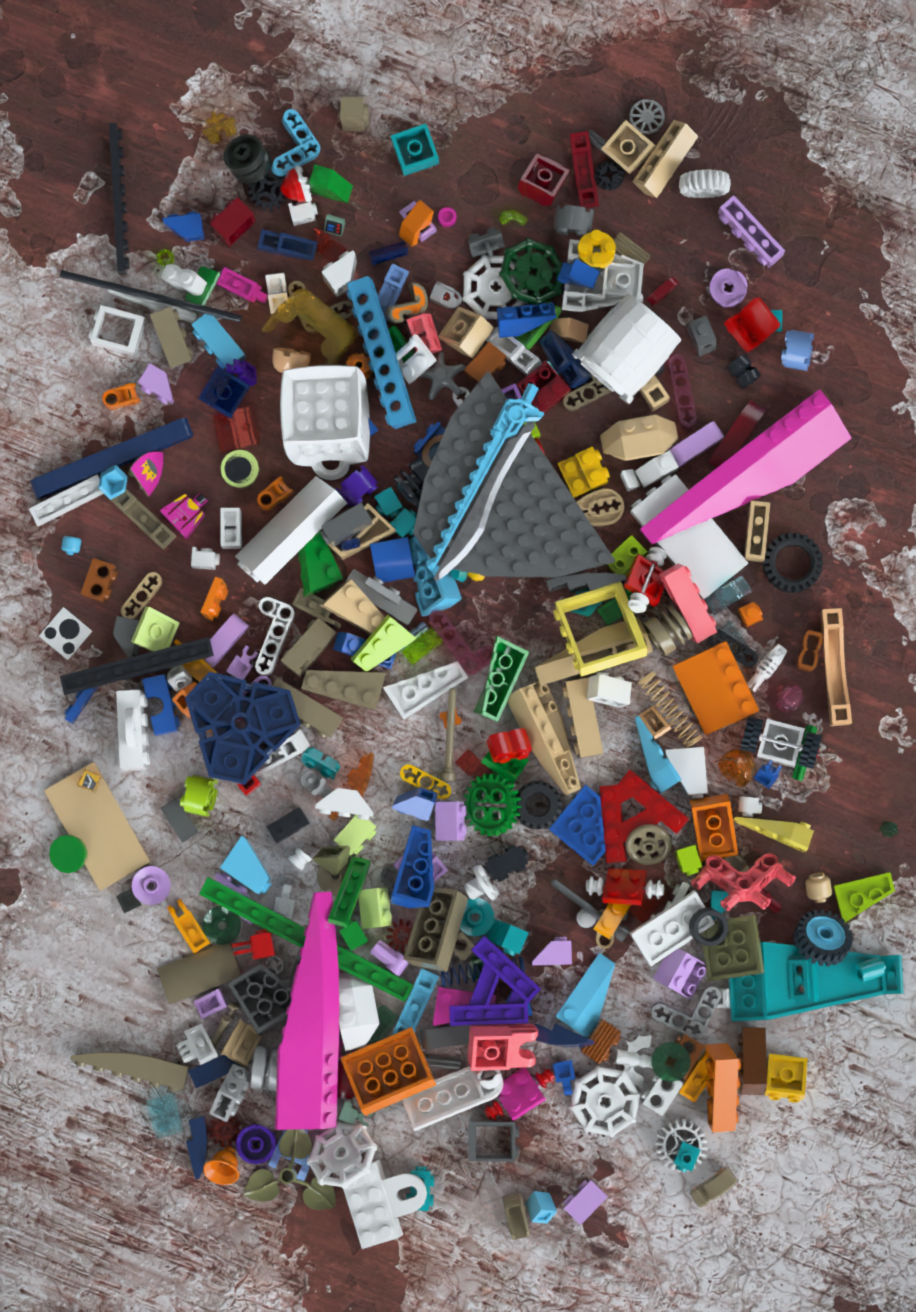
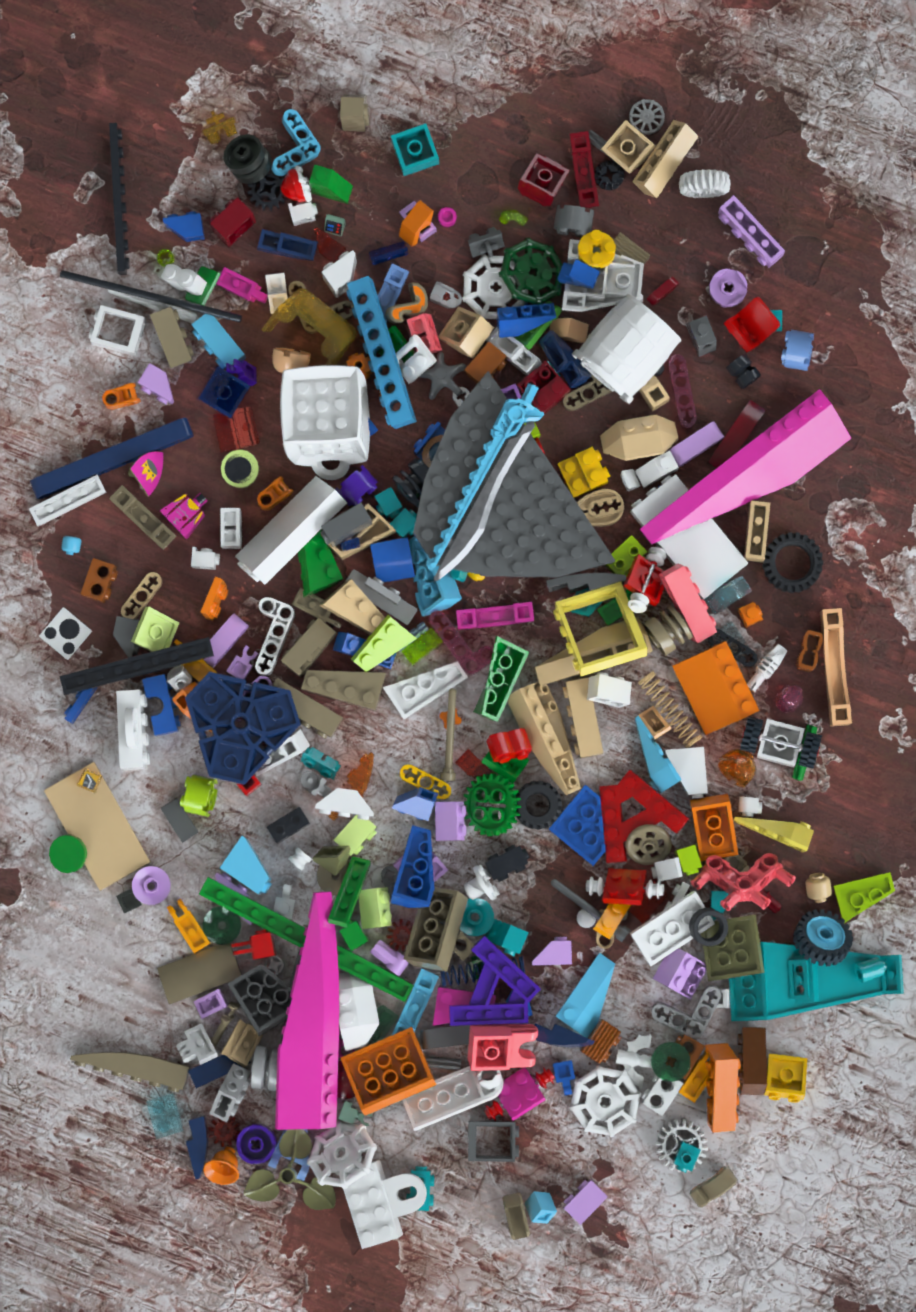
medium azure panel [98,465,128,500] -> none
blue plate [753,760,782,789] -> none
clear green plate [879,821,899,837] -> none
none -> dark pink slope [456,602,534,630]
none -> white slope [651,857,682,882]

